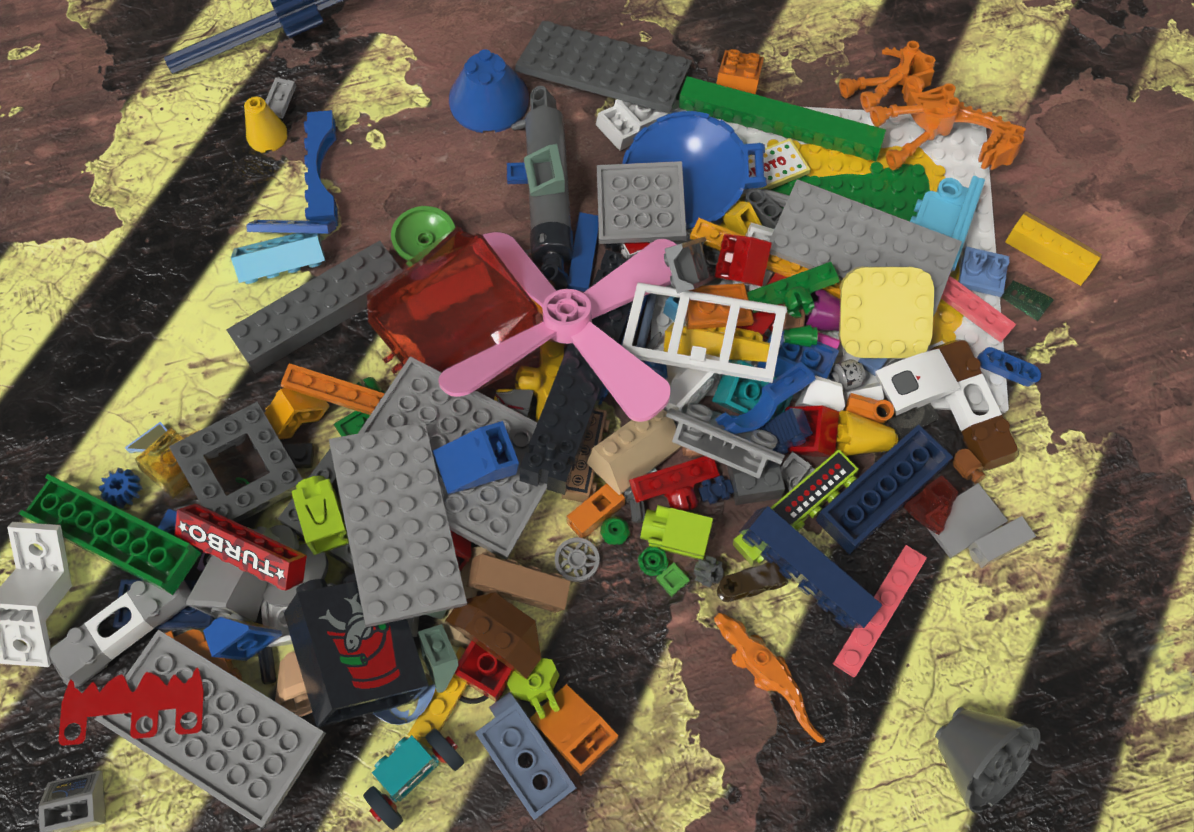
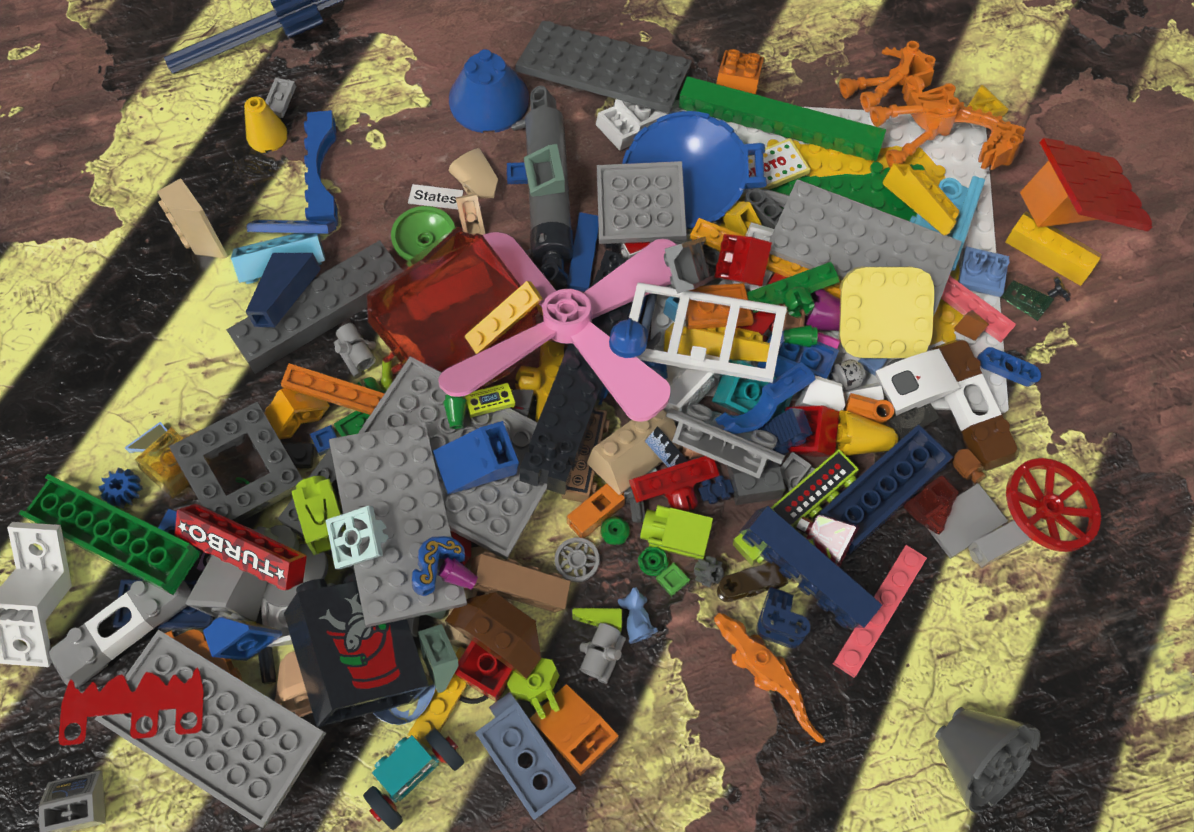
none -> tan slope [157,178,228,258]
none -> dark blue slope [246,253,321,327]
none -> blue tile [310,425,337,456]
none -> light aqua piece [326,506,388,569]
none -> light grey pin [334,323,376,378]
none -> lime piece [380,356,393,392]
none -> white sticker [408,184,463,209]
none -> blue animal [412,536,465,596]
none -> magenta cone [438,558,478,590]
none -> green cone [443,394,467,429]
none -> tan panel [449,148,498,199]
none -> tan slope [456,193,485,241]
none -> neon yellow tile [464,383,515,418]
none -> yellow plate [465,281,543,354]
none -> lime slope [572,608,622,633]
none -> light grey pin [580,623,626,684]
none -> blue piece [609,318,648,358]
none -> medium blue animal [618,587,658,644]
none -> sticker [645,426,688,467]
none -> dark blue piece [756,586,810,649]
none -> torso [796,514,860,567]
none -> yellow wedge [883,163,959,236]
none -> dark orange slope [954,310,989,341]
none -> yellow wing [967,85,1009,117]
none -> red wheel [1006,458,1101,552]
none -> red piece [1020,138,1152,232]
none -> black plant [1047,276,1071,302]

